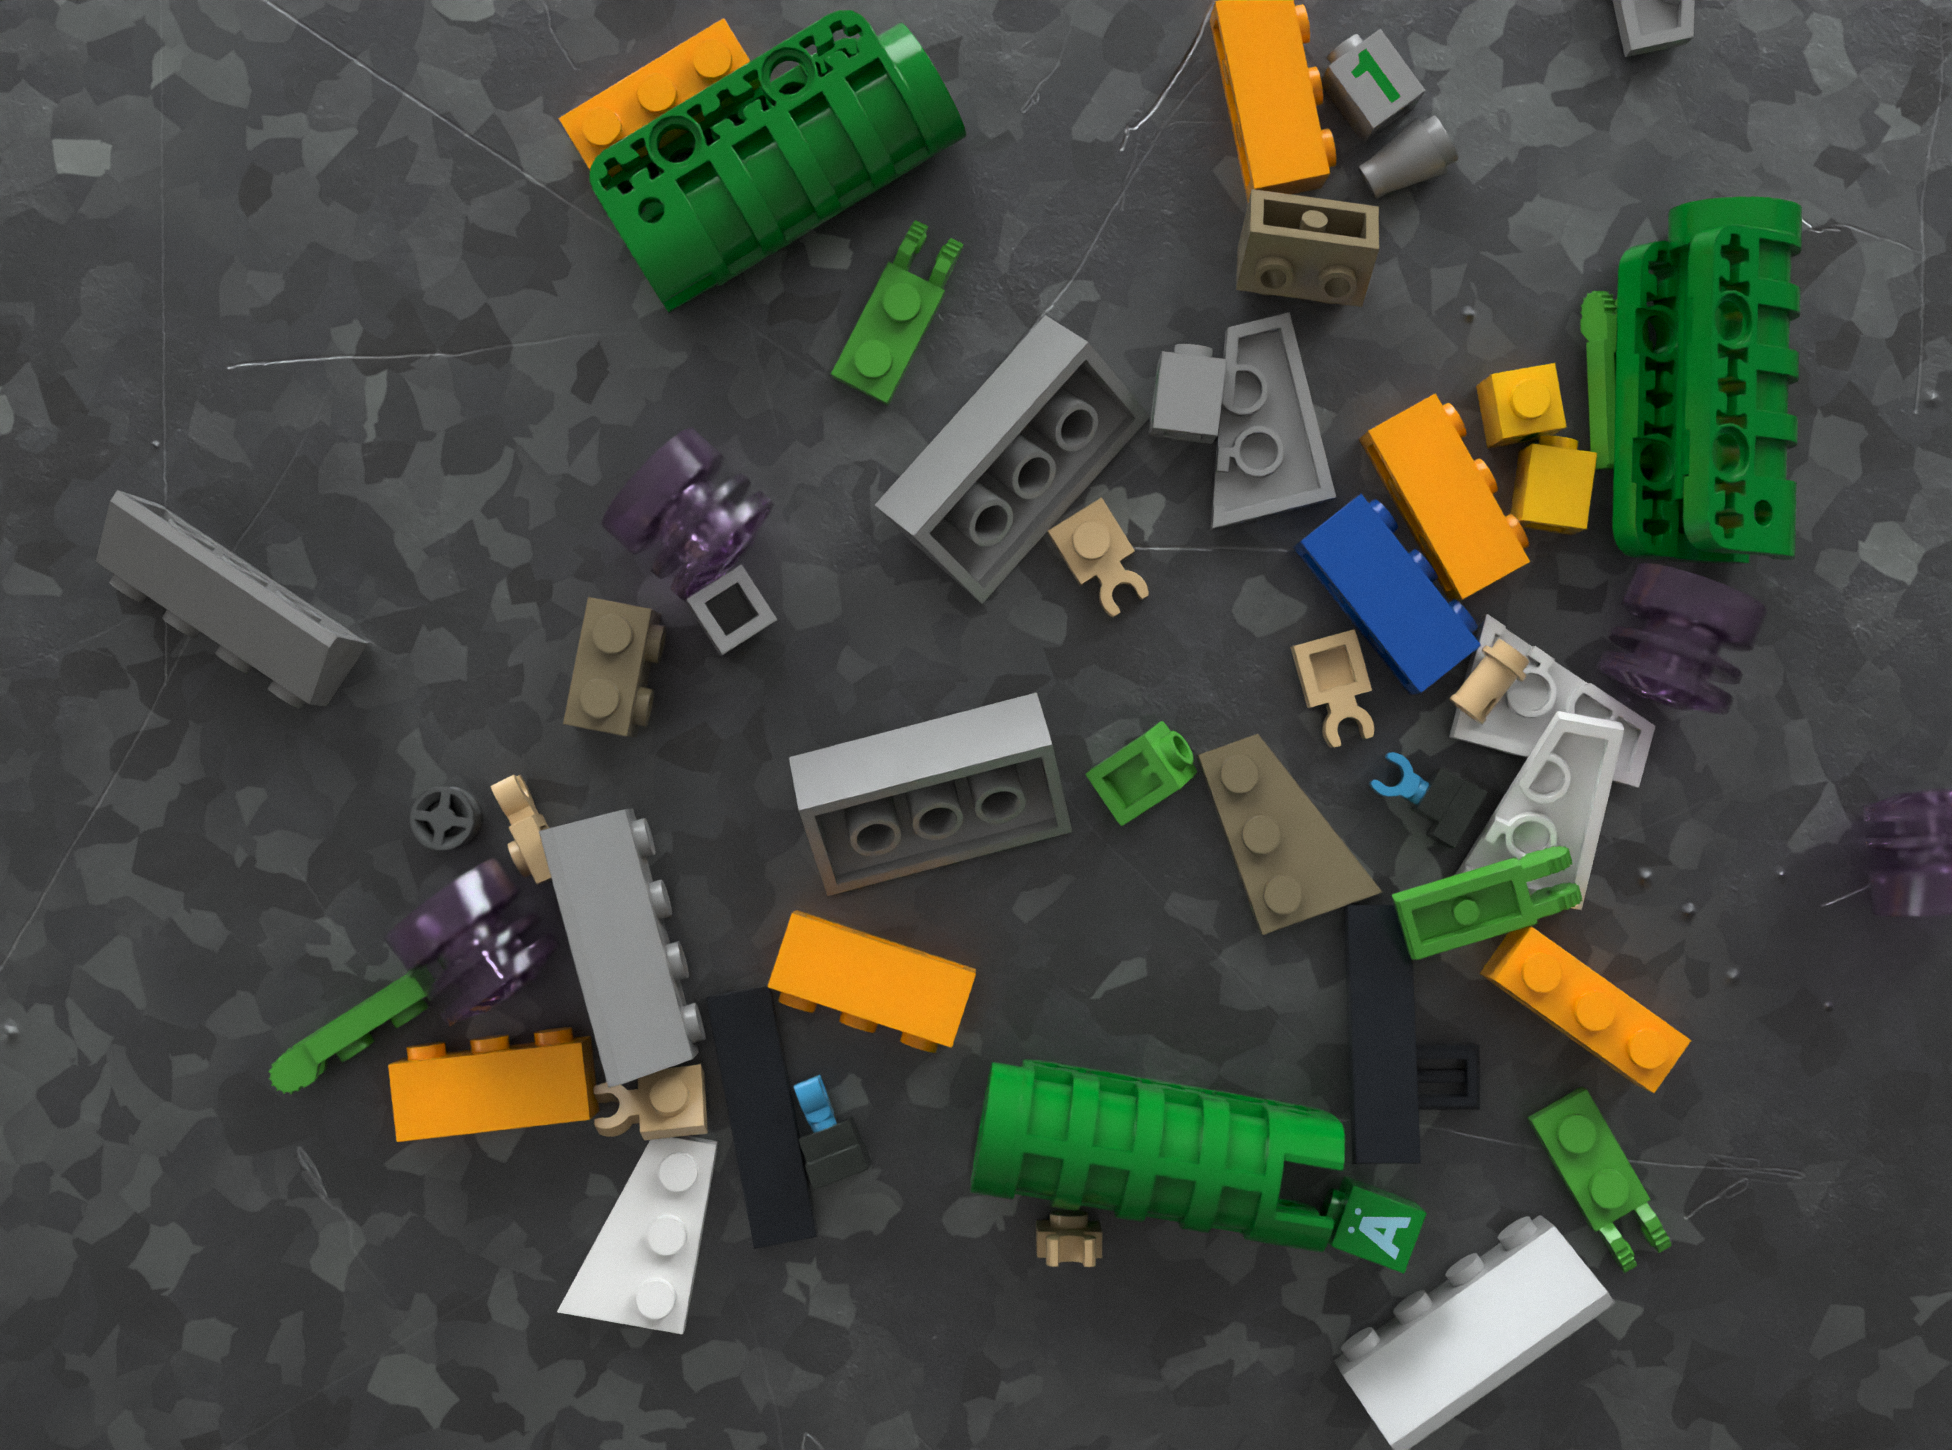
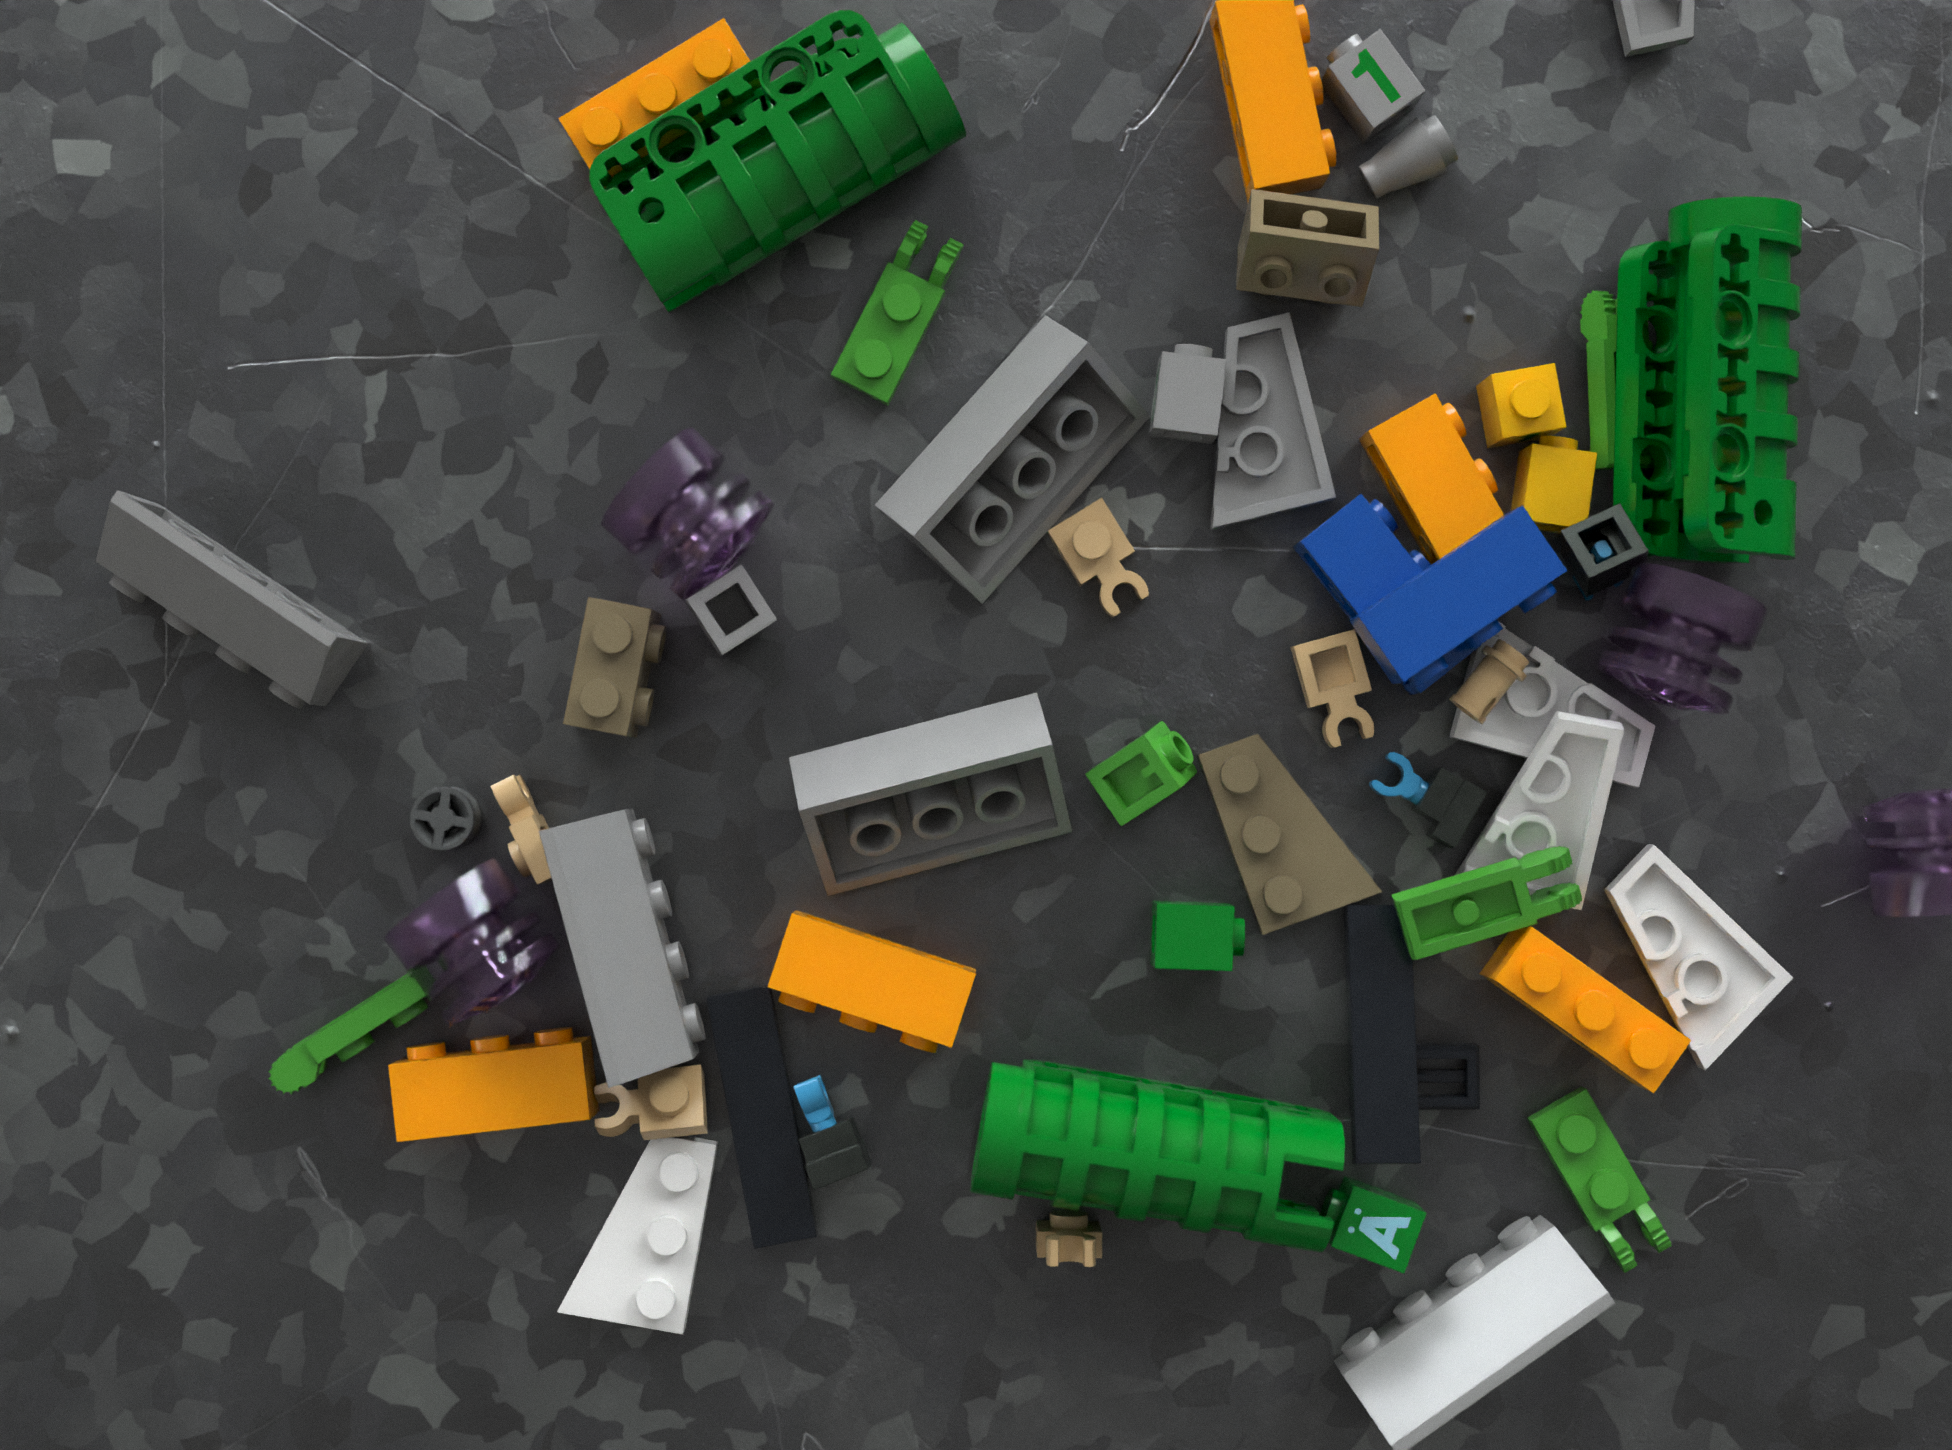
none -> green brick [1150,901,1245,971]
none -> blue brick [1349,505,1567,687]
none -> pearl dark grey piece [1559,503,1649,601]
none -> white wing [1604,844,1793,1070]

